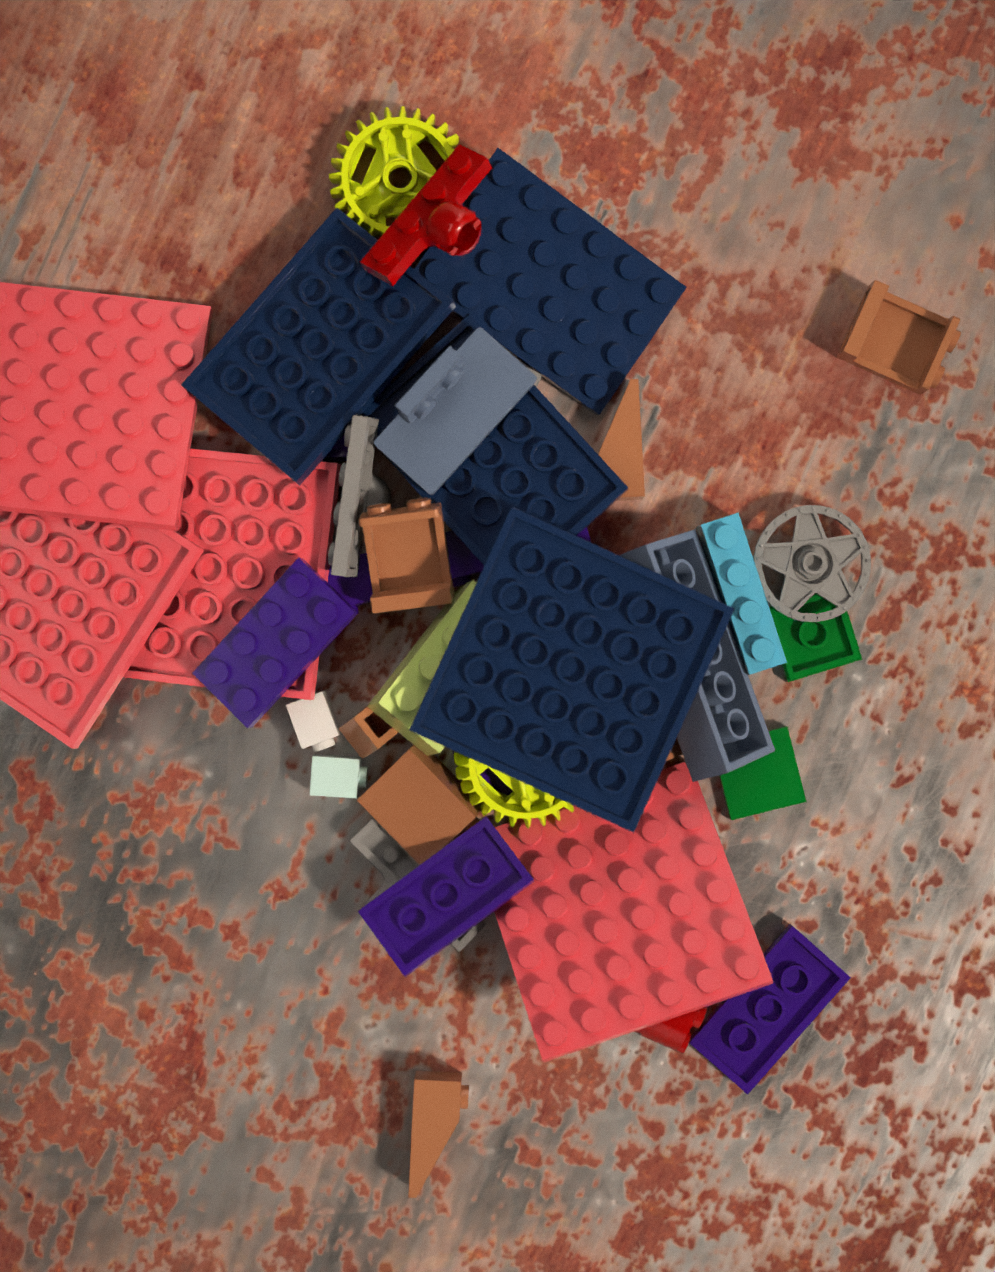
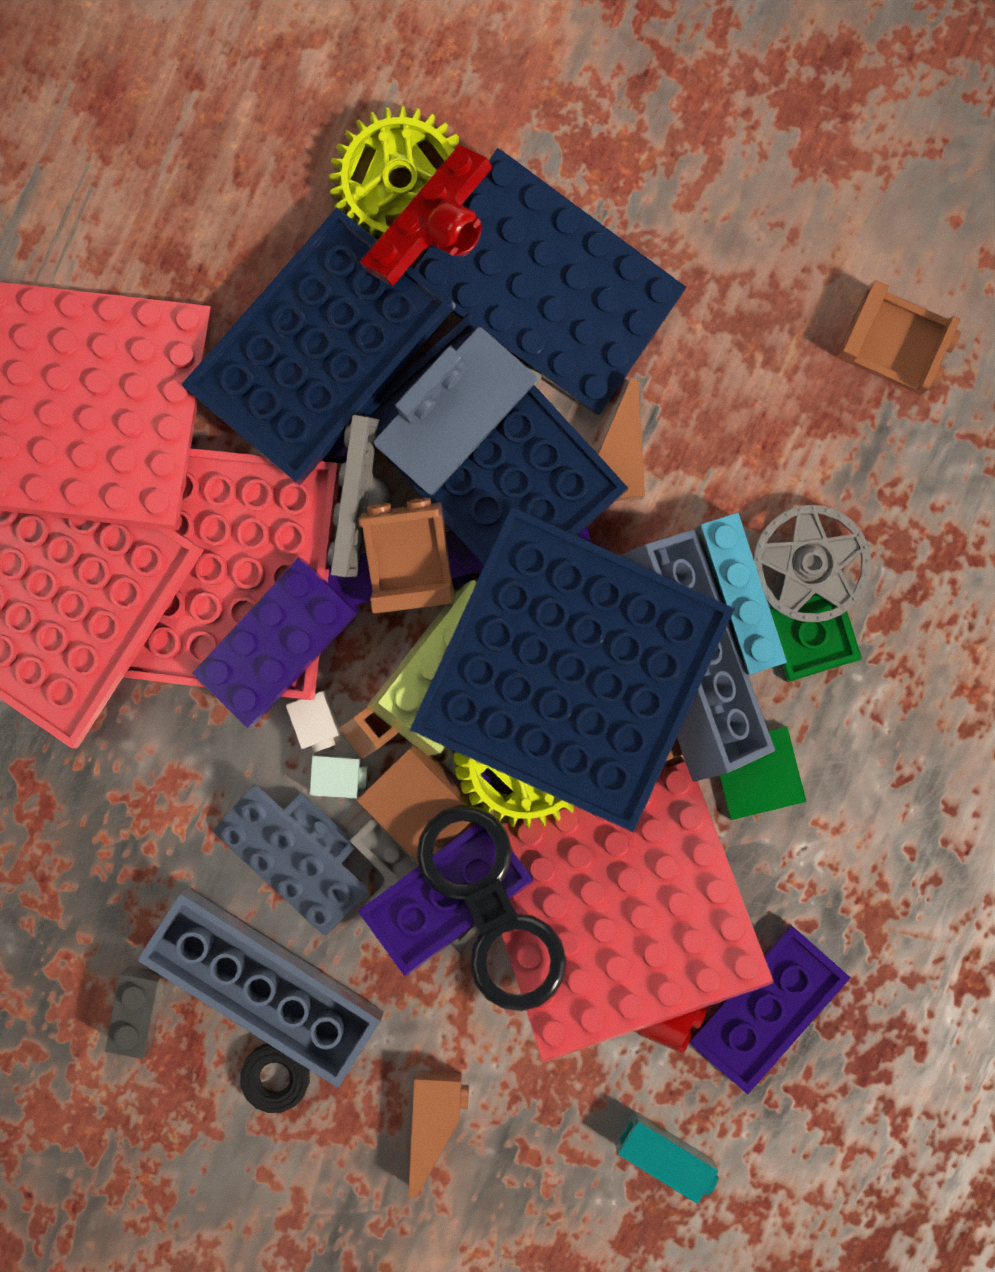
none -> dark grey brick [105,966,166,1059]
none -> sand blue brick [137,887,384,1088]
none -> sand blue bracket [213,784,369,935]
none -> black tyre [240,1043,310,1113]
none -> black bar [417,805,567,1011]
none -> teal brick [615,1111,719,1204]

